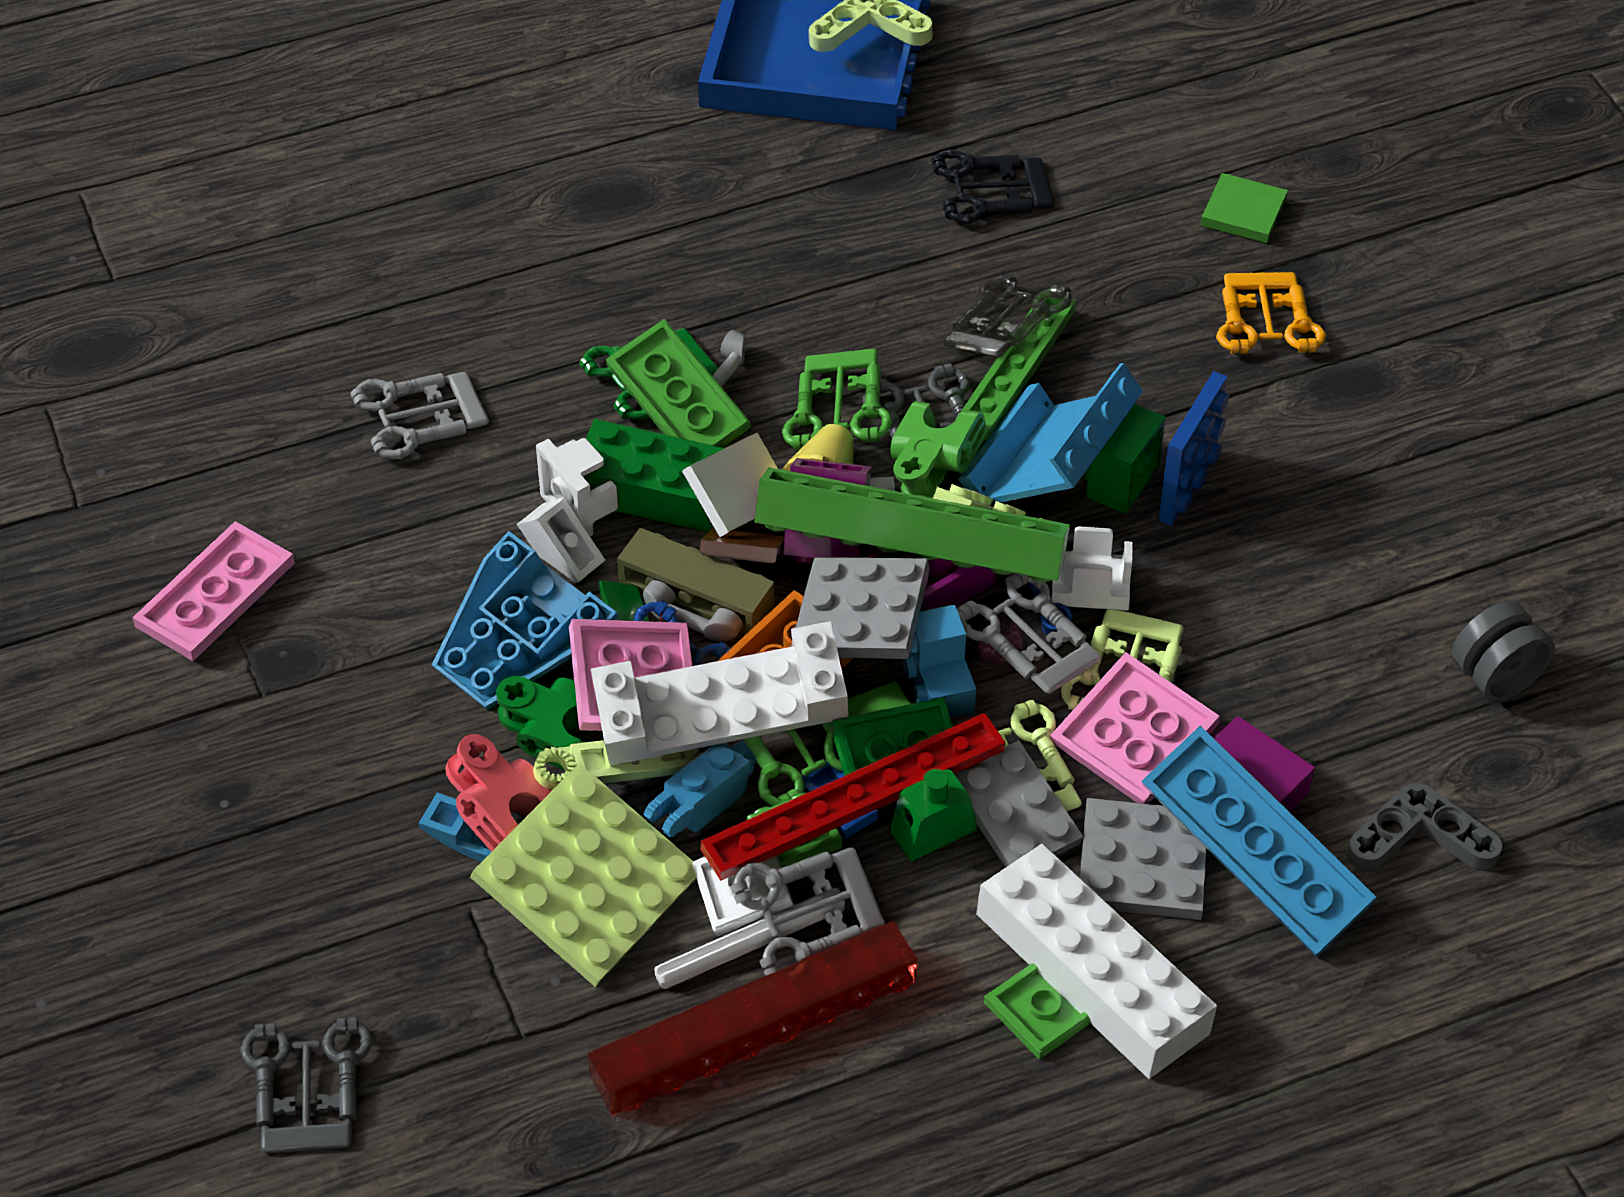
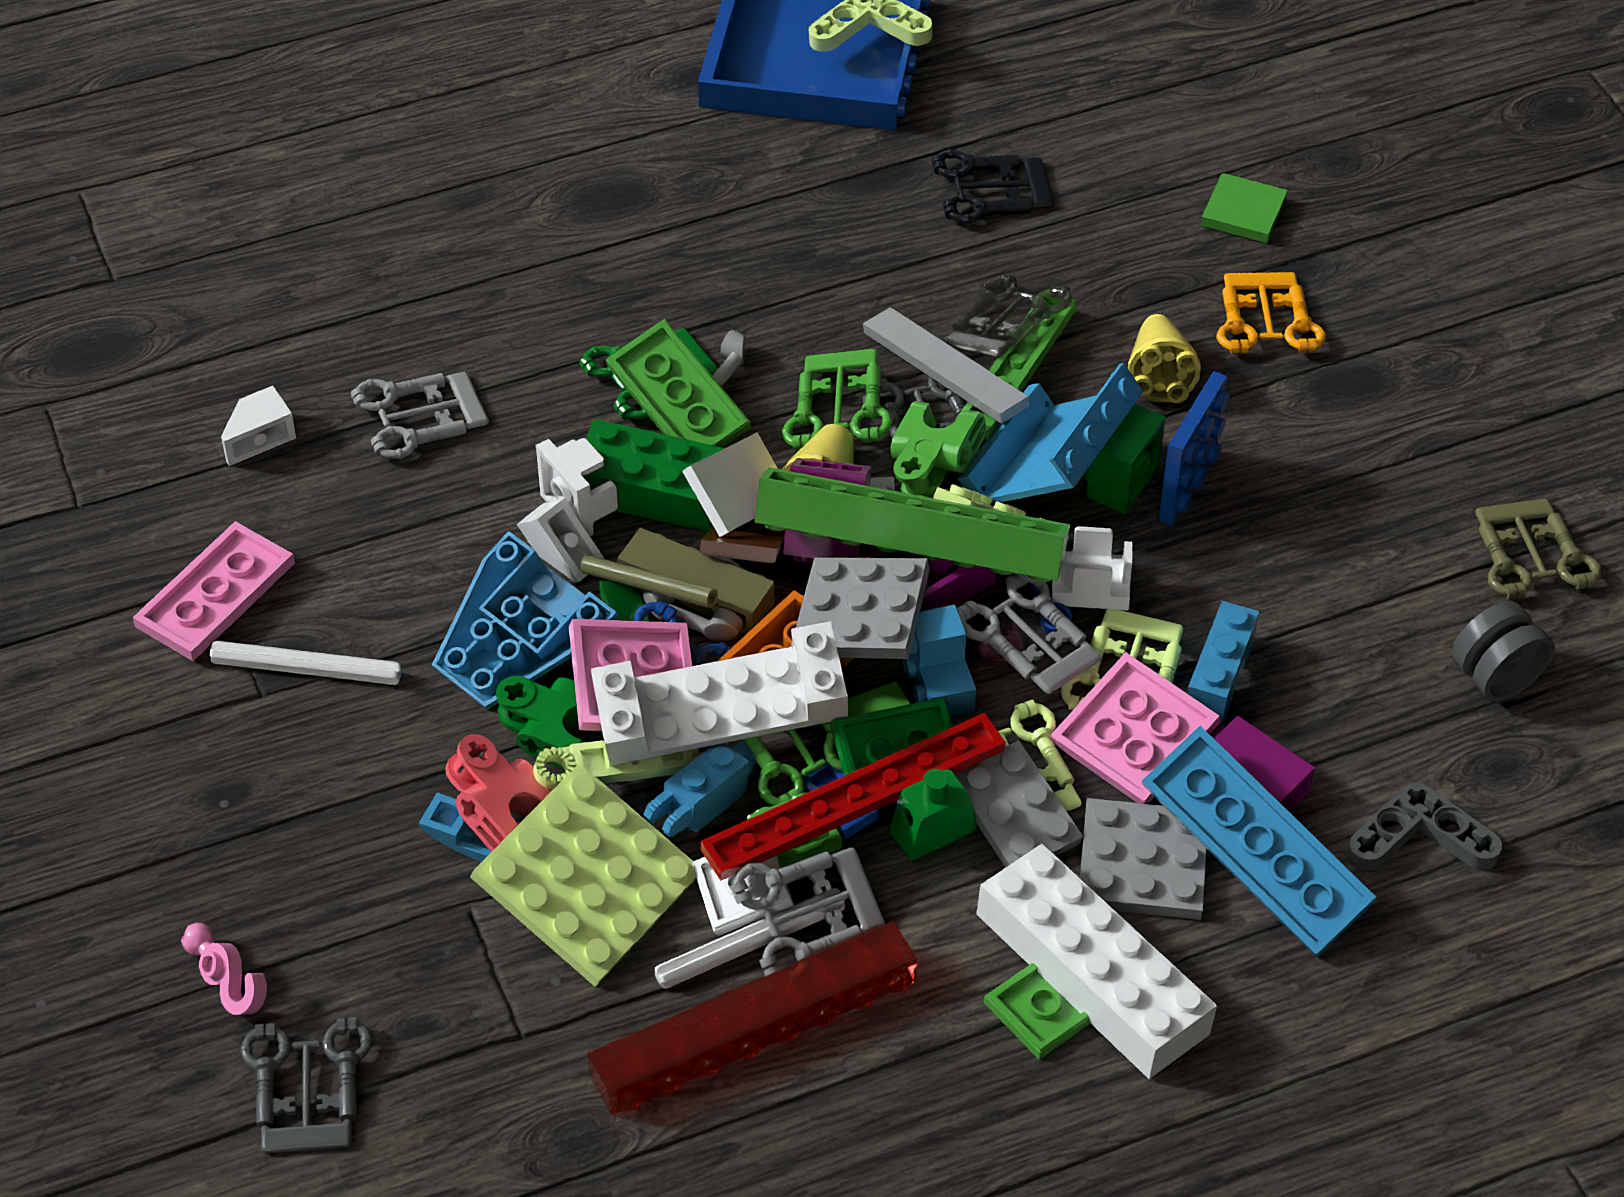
none -> bright pink piece [181,923,267,1015]
none -> white axle [210,641,402,685]
none -> white slope [221,386,296,466]
none -> olive piece [581,555,718,608]
none -> light grey tile [863,307,1030,424]
none -> light yellow cone [1128,314,1201,403]
none -> dark azure arch [1187,601,1260,726]
none -> olive piece [1475,499,1601,599]

